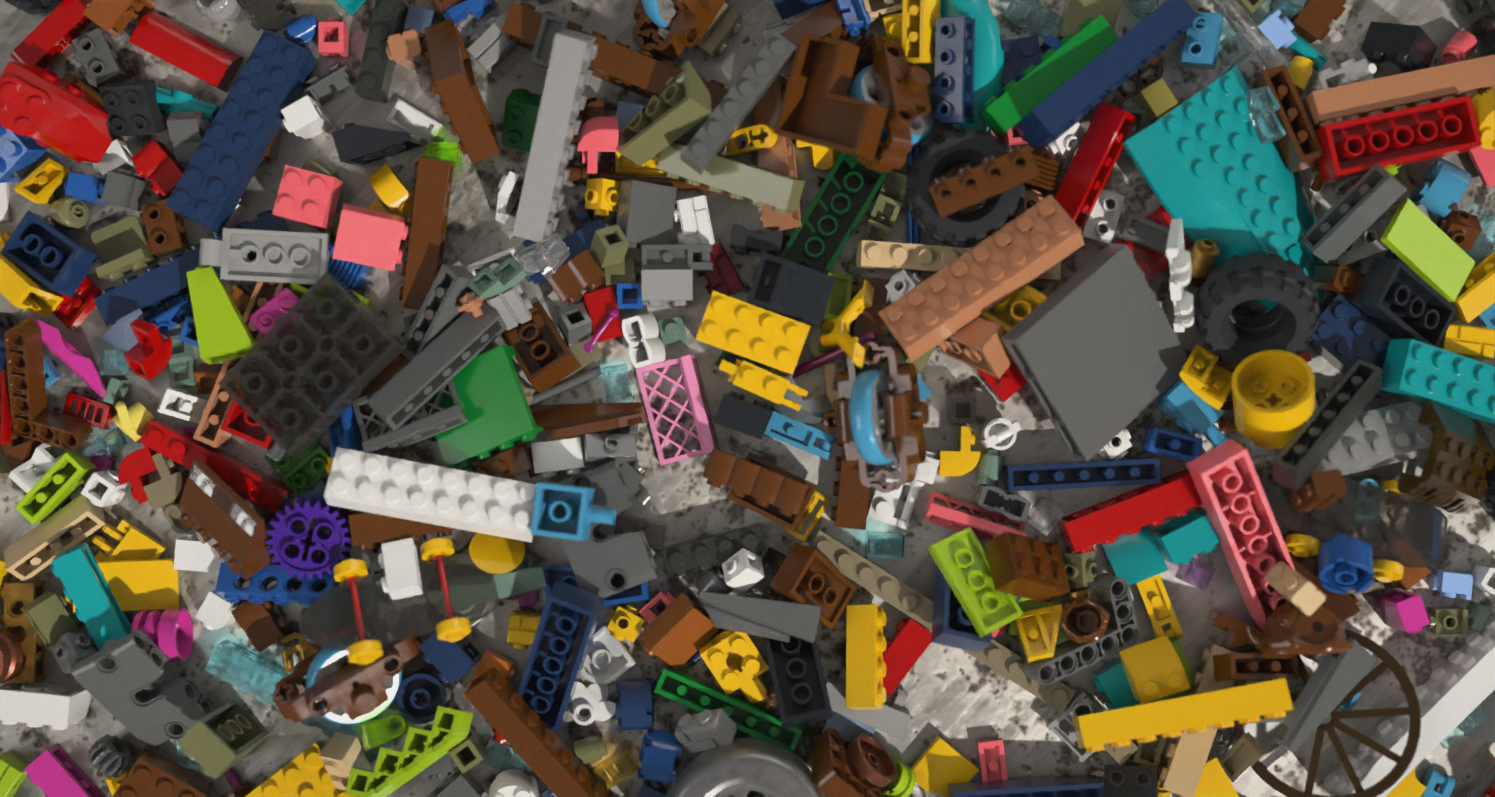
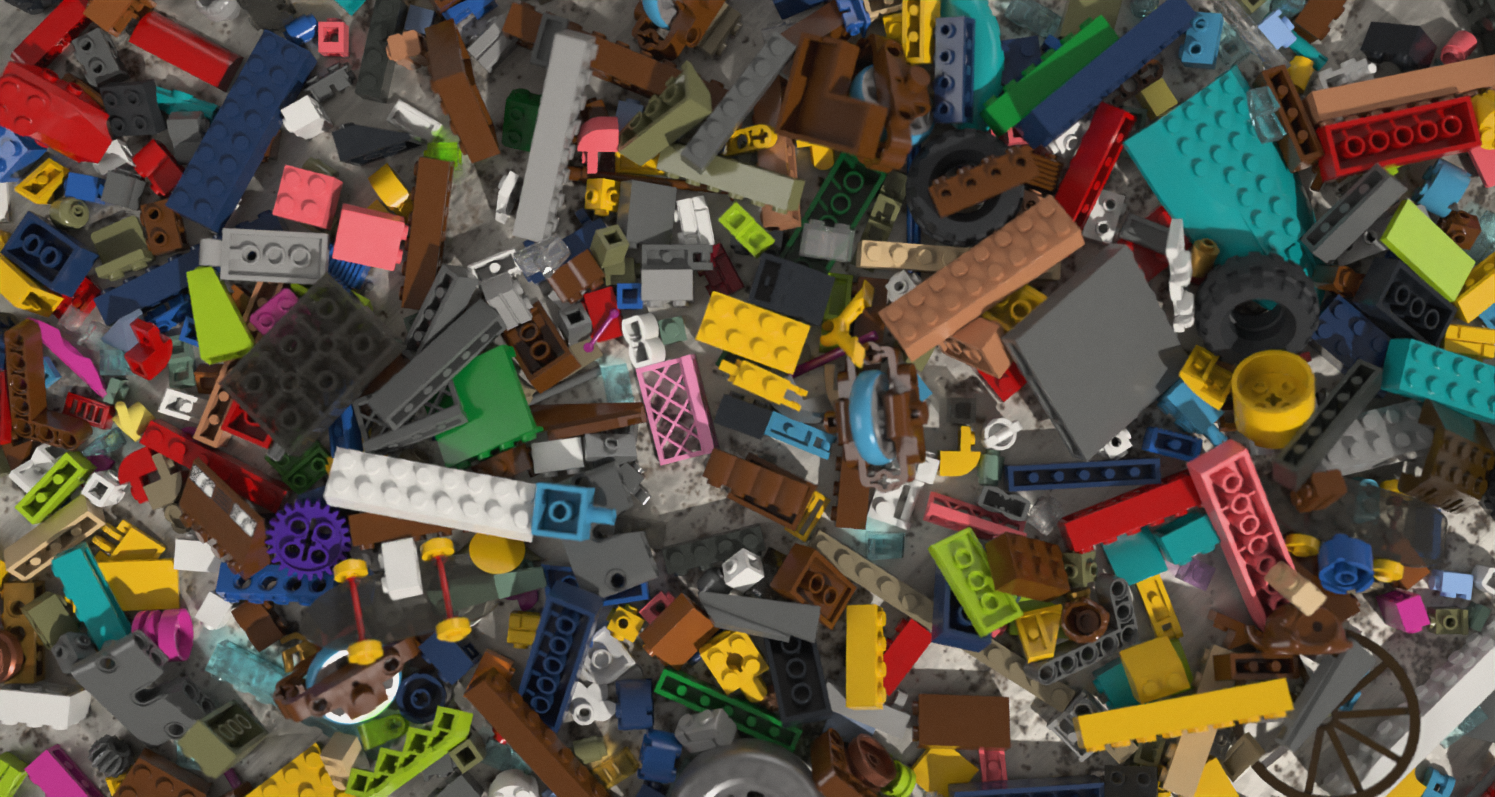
nougat plant [457,291,485,318] -> none
sand green slope [466,257,527,299] -> none
none -> clear slope [55,305,110,353]
none -> lime slope [718,202,775,259]
none -> clear brick [799,220,855,263]
none -> reddish brown brick [912,694,1011,751]

